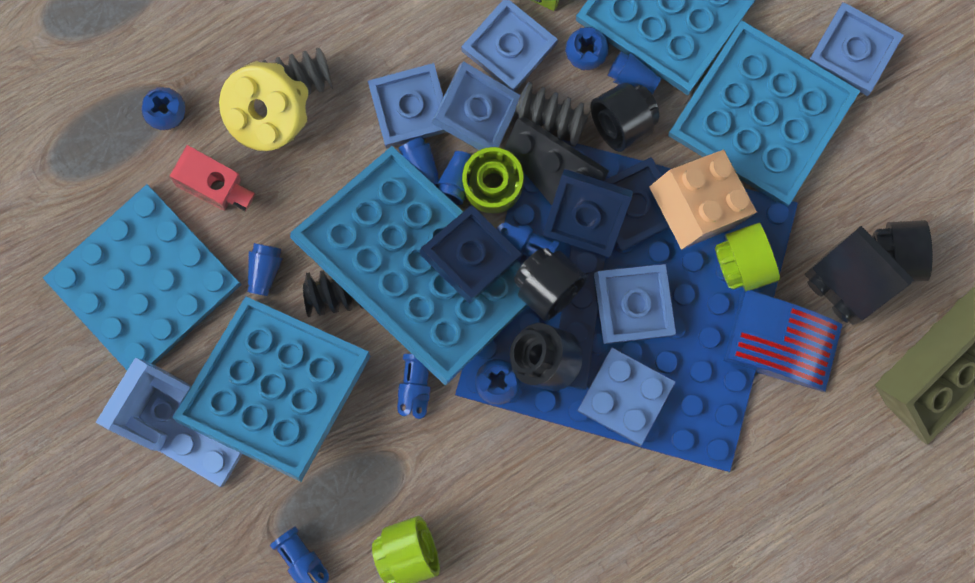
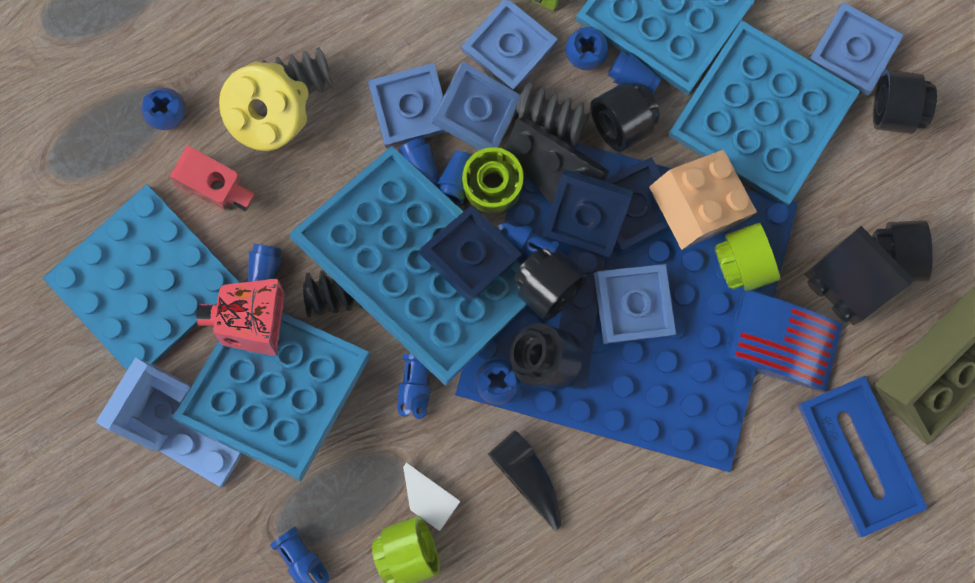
medium blue plate [577,348,675,446] -> none
none -> coral torso [196,279,285,356]
none -> white tile [403,463,461,531]
none -> black piece [488,430,561,531]
none -> blue piece [797,376,928,537]
none -> black piece [873,70,937,134]

